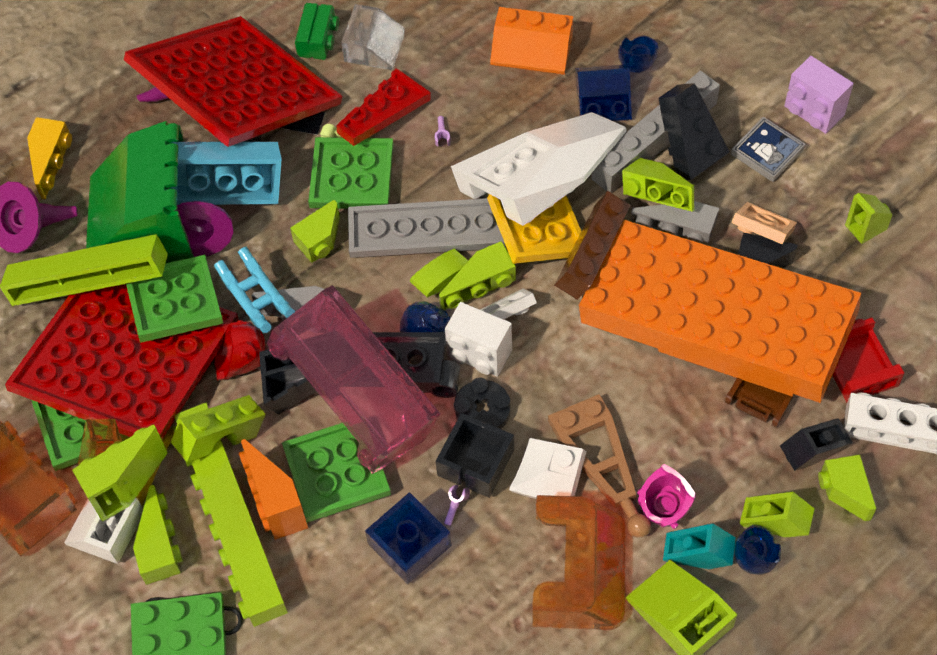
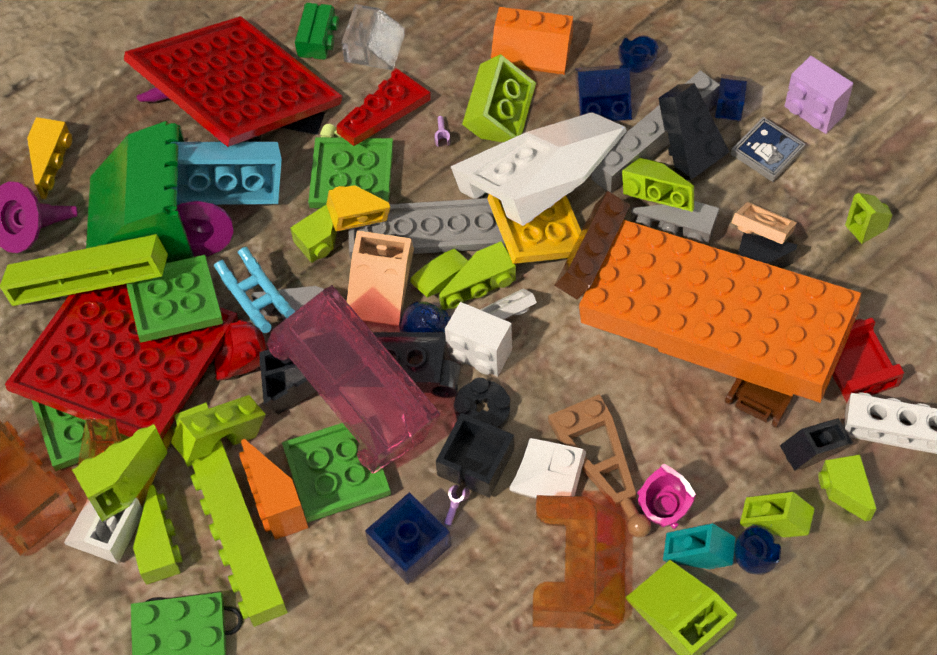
none -> yellow slope [326,185,390,232]
none -> light nougat slope [345,230,414,326]
none -> lime slope [462,54,536,143]
none -> clear blue slope [715,74,747,121]

